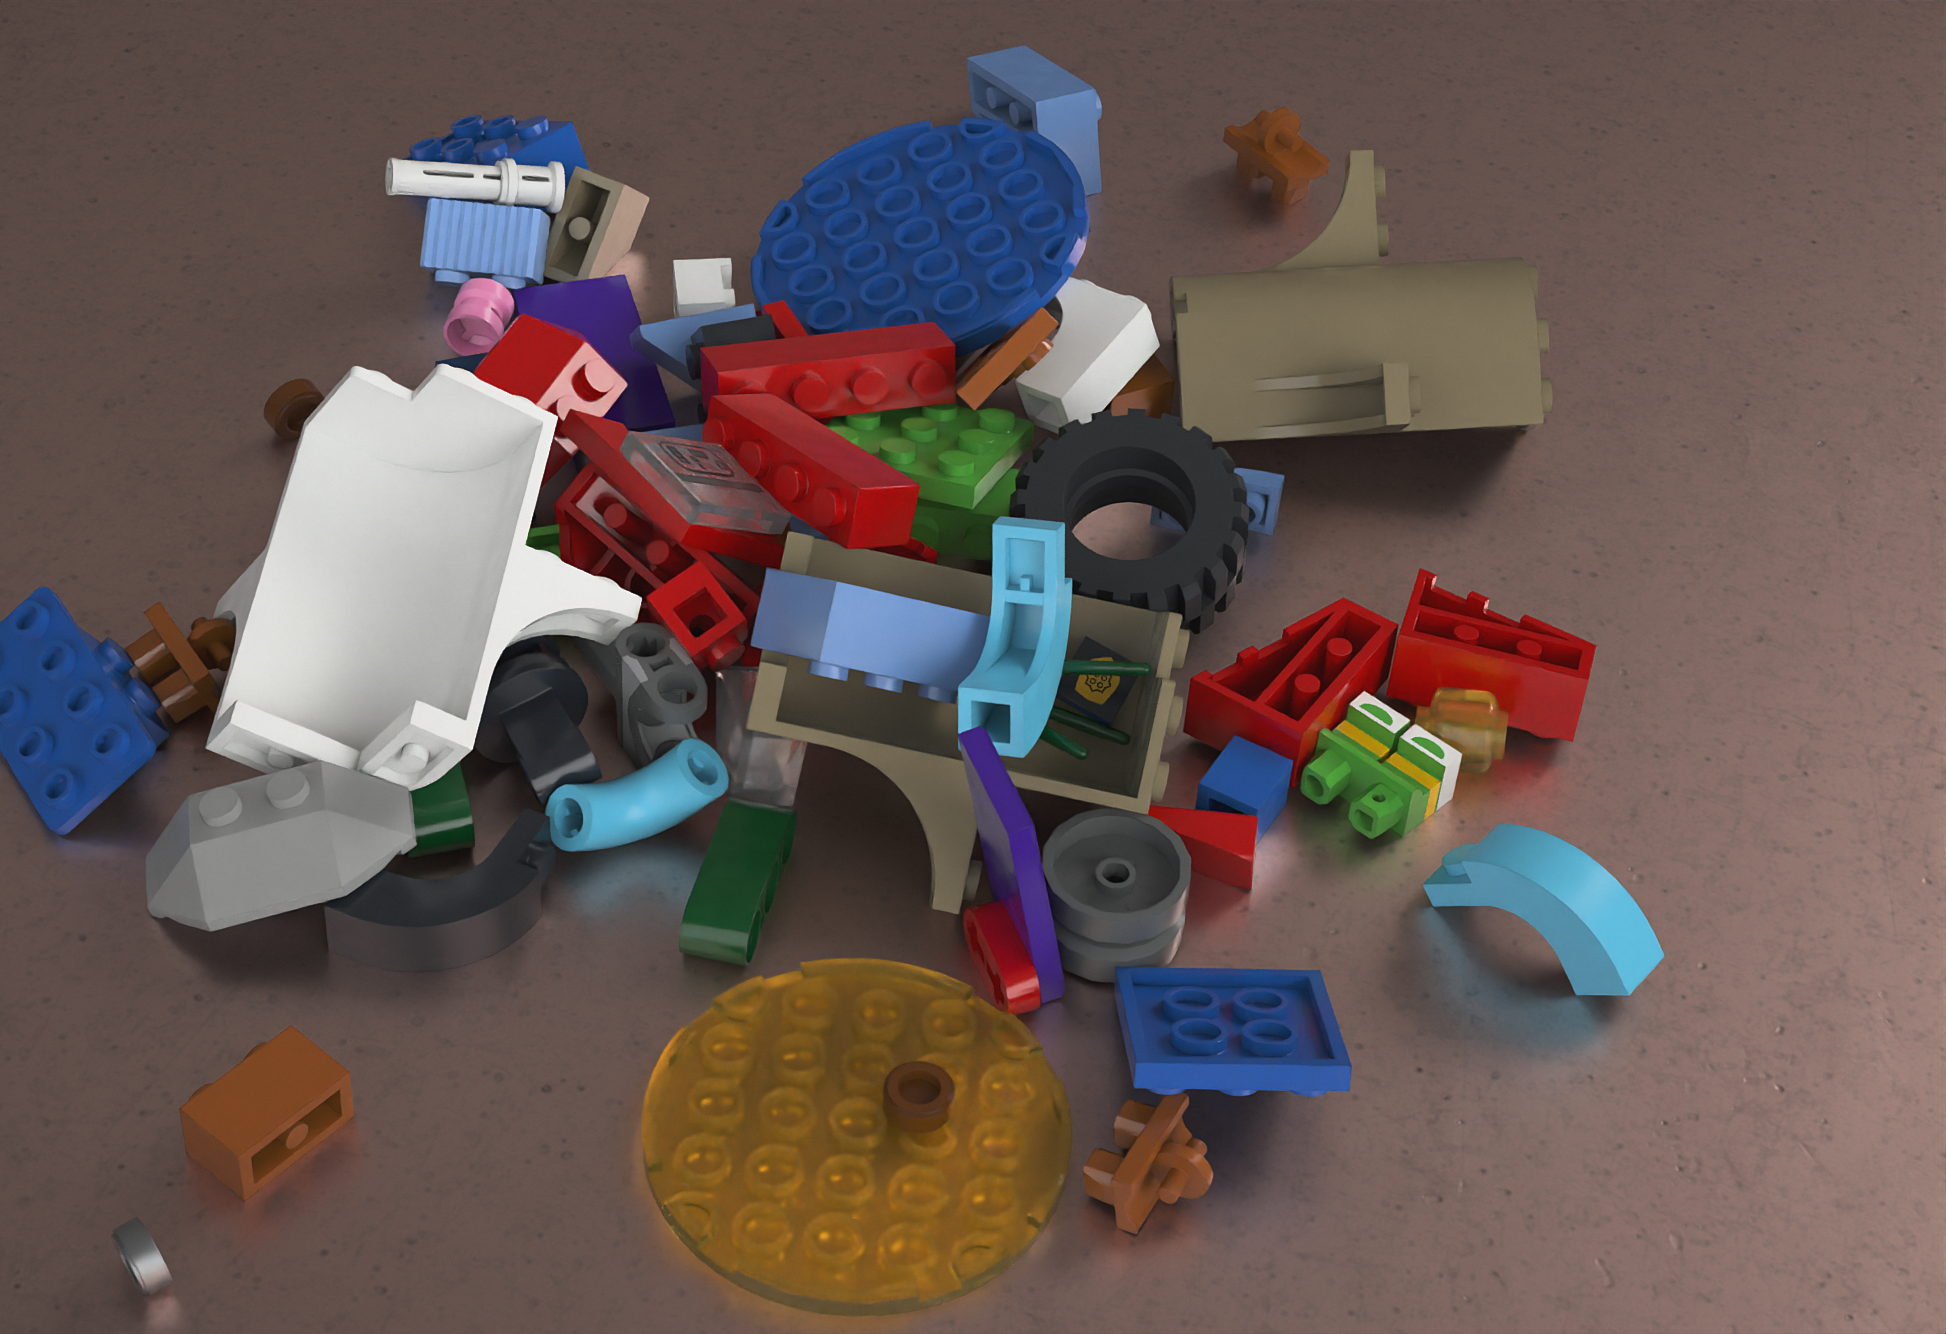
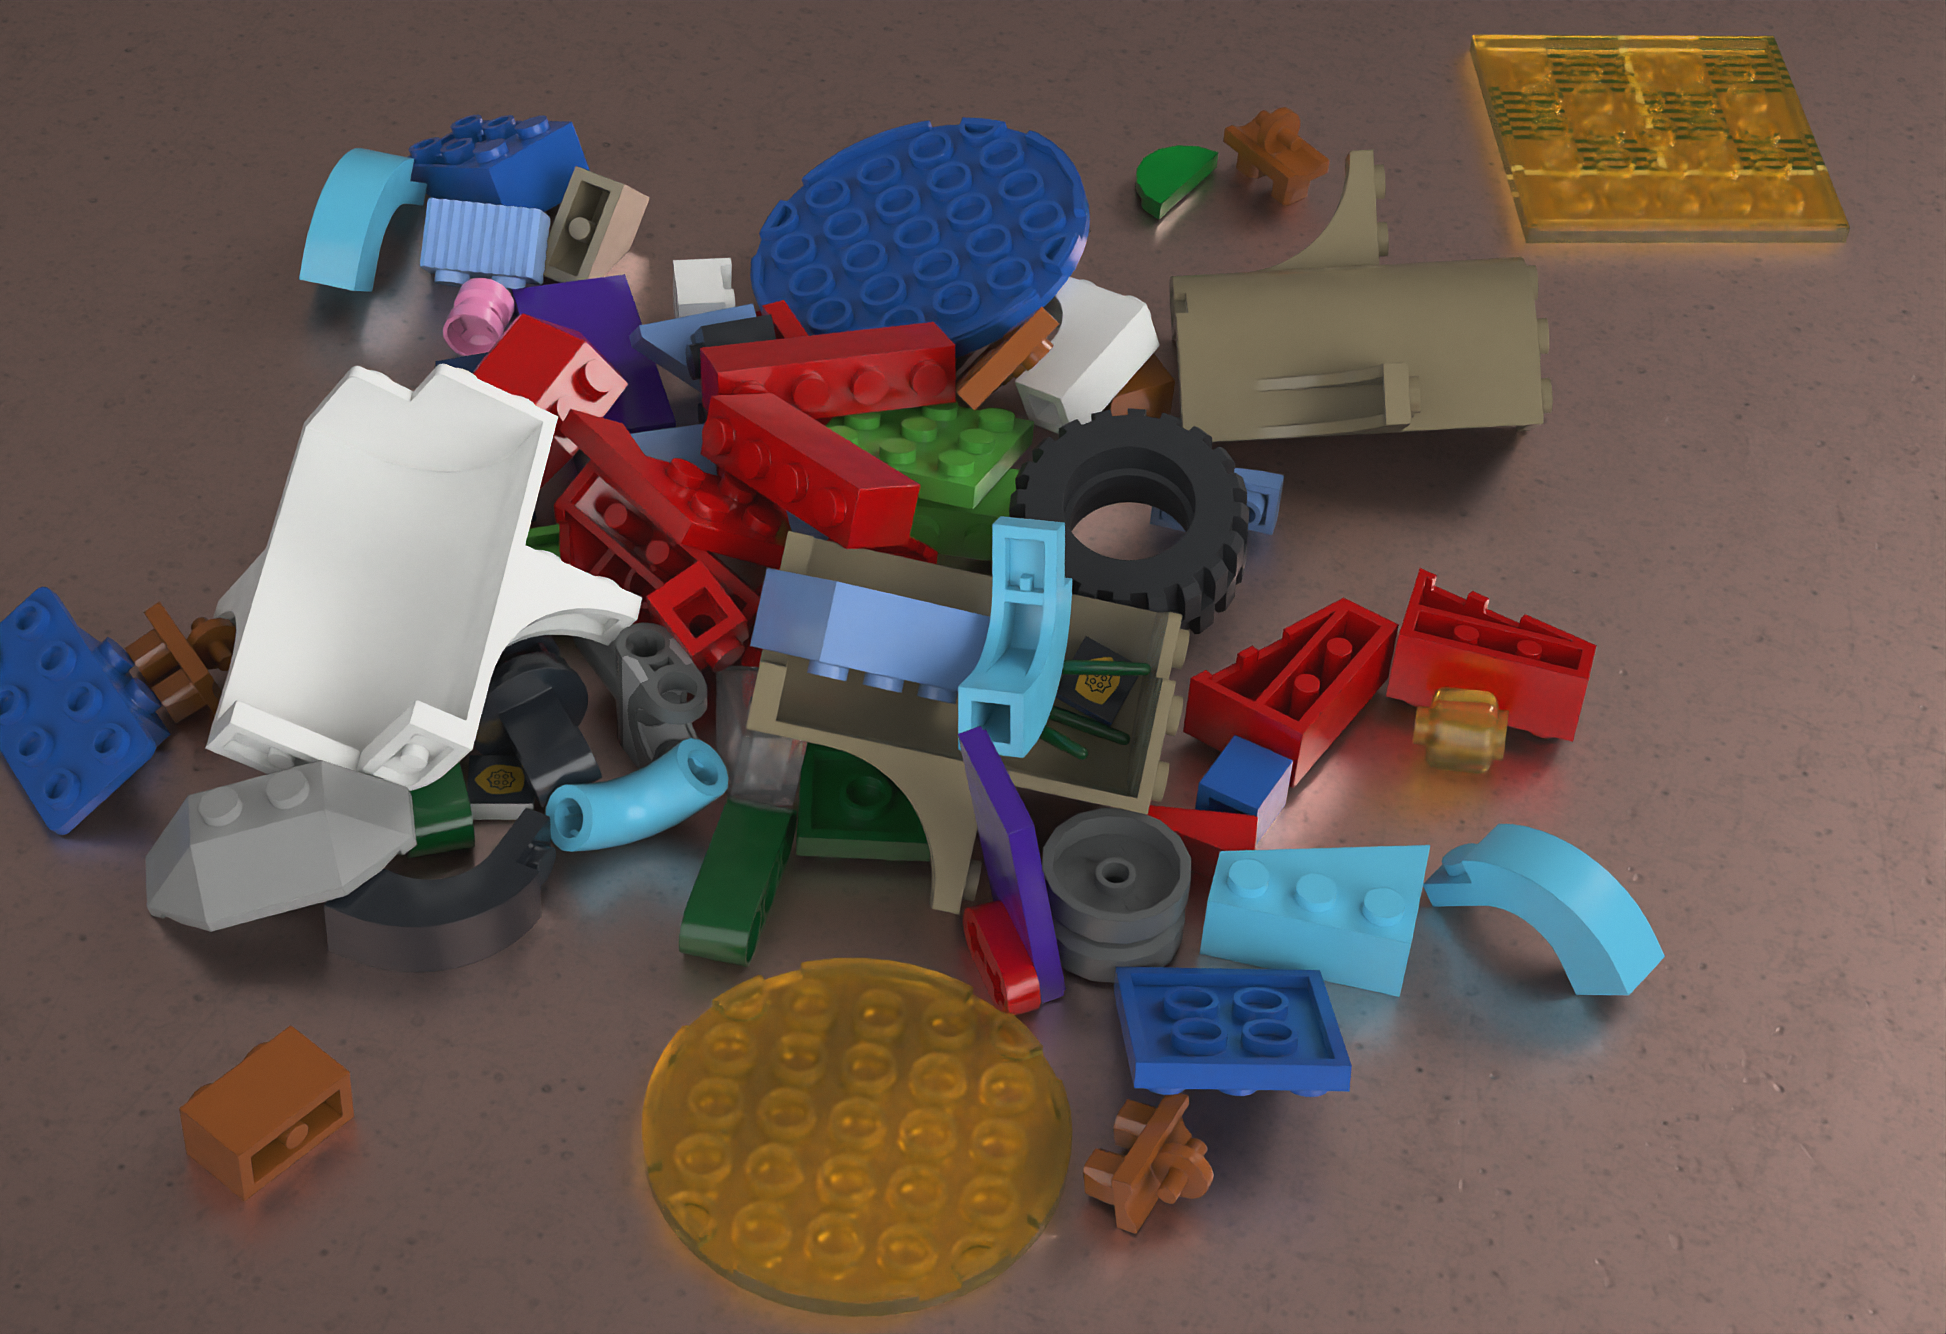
flat silver tile [111,1217,173,1296] -> none
reddish brown tile [264,379,325,439] -> none
white pin [385,157,565,213] -> none
clear tile [619,431,792,535] -> none
reddish brown tile [882,1061,955,1133] -> none
medium blue wedge [967,45,1102,196] -> none
bright green hips [1300,691,1462,839] -> none
none -> medium azure arch [299,148,427,292]
none -> tile [467,755,535,820]
none -> dark green plate [796,741,930,862]
none -> green tile [1135,145,1219,219]
none -> medium azure wedge [1199,845,1431,997]
none -> clear yellow tile [1469,35,1850,243]

